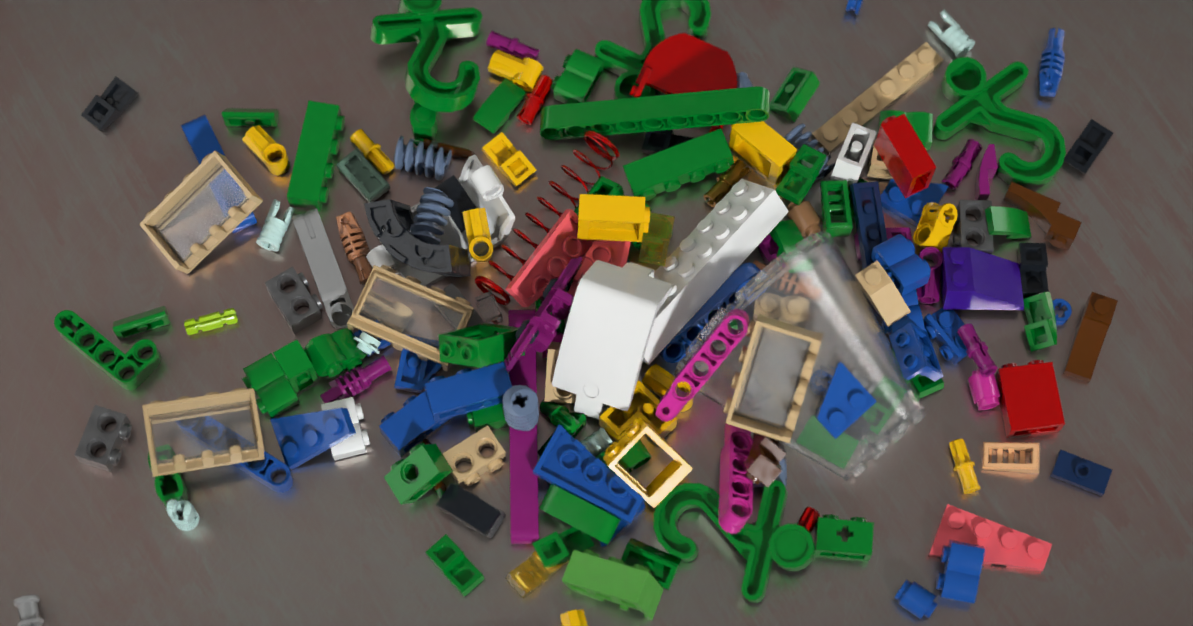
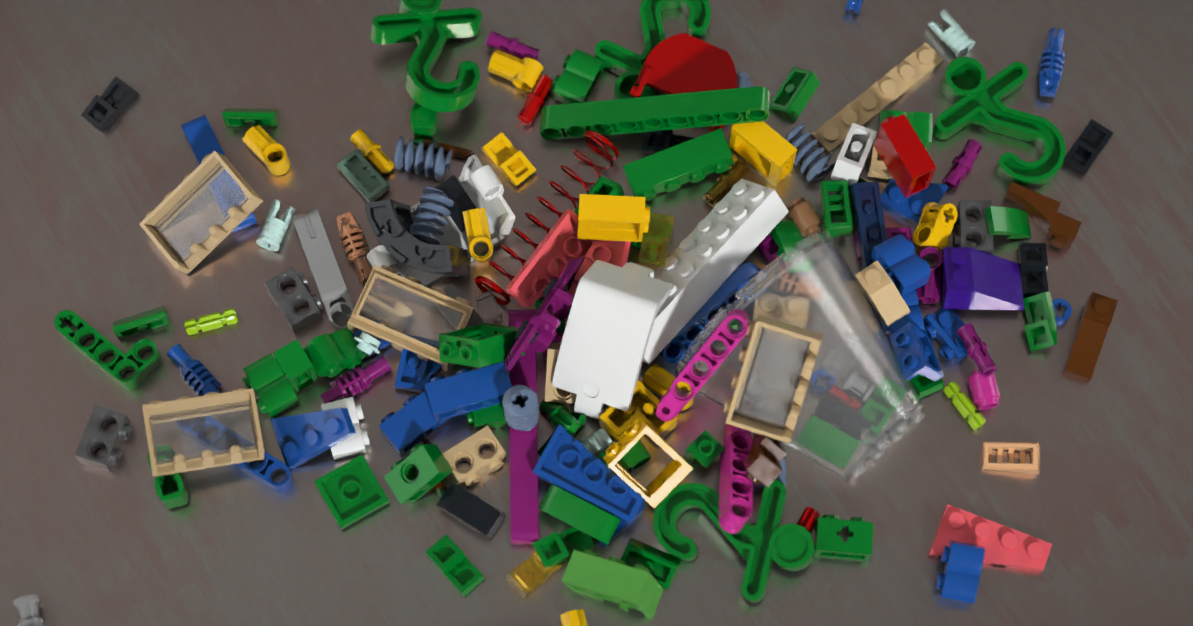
light aqua hinge [166,499,199,531] -> none
green brick [286,101,345,211] -> none
green slope [473,78,527,134] -> none
green slope [776,144,826,205] -> none
blue wing [815,361,877,439] -> none
blue brick [894,580,938,619] -> none
yellow axle [949,439,981,494] -> none
magenta slope [975,144,998,200] -> none
red brick [995,360,1065,438] -> none
dark blue plate [1050,449,1112,496] -> none
none -> blue hinge [167,344,221,396]
none -> green plate [314,455,390,530]
none -> green bracket [684,430,724,468]
none -> lime axle [943,381,986,430]

